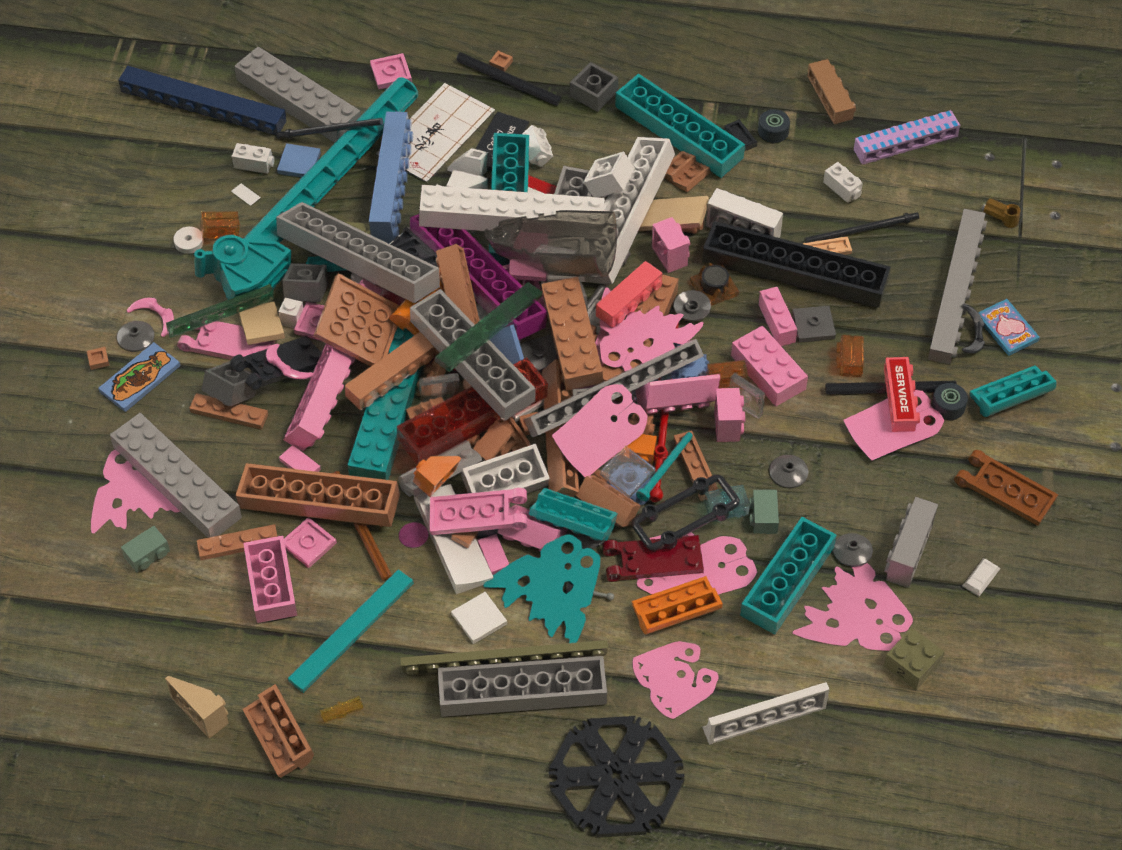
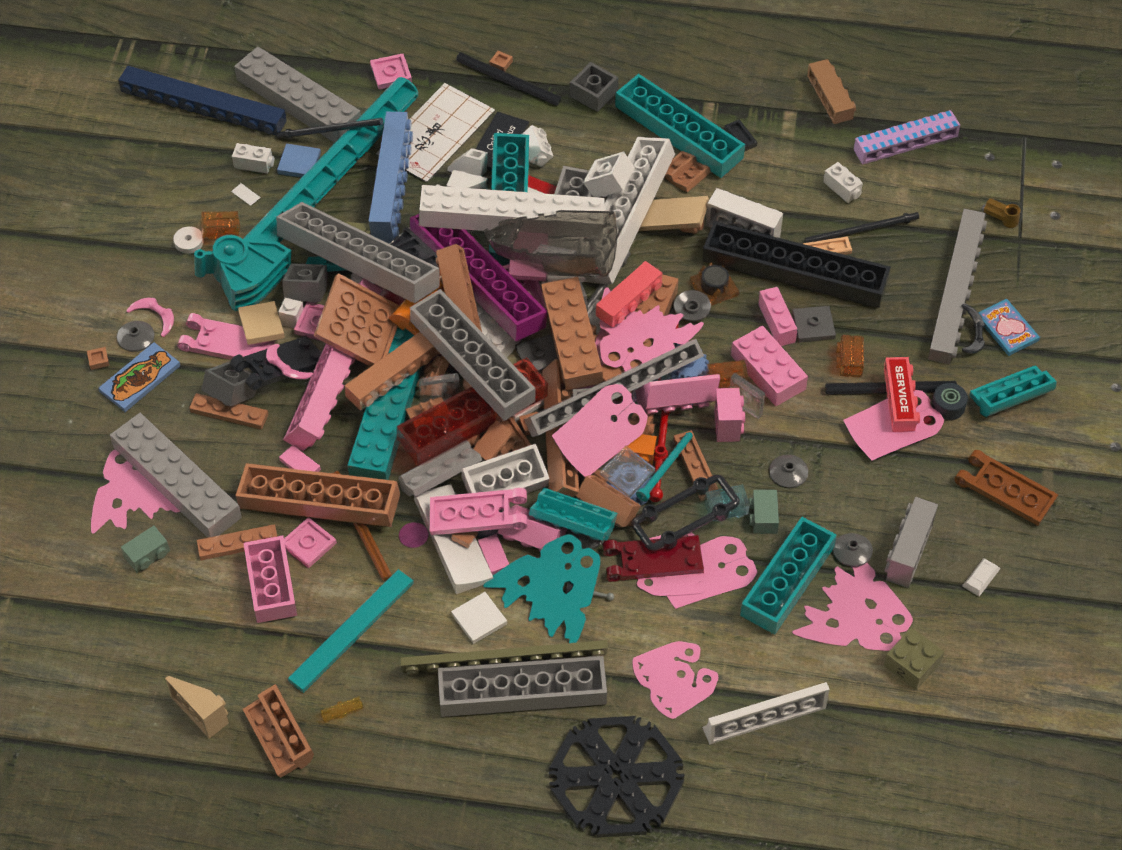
clear green tile [166,284,274,338] -> none
orange slope [413,456,461,497] -> none
clear green tile [435,282,543,372] -> none
medium blue tile [484,324,525,364] -> none
orange brick [632,576,723,634] -> none
bright pink brick [652,217,690,273] -> none
black wheel [758,109,790,143] -> none

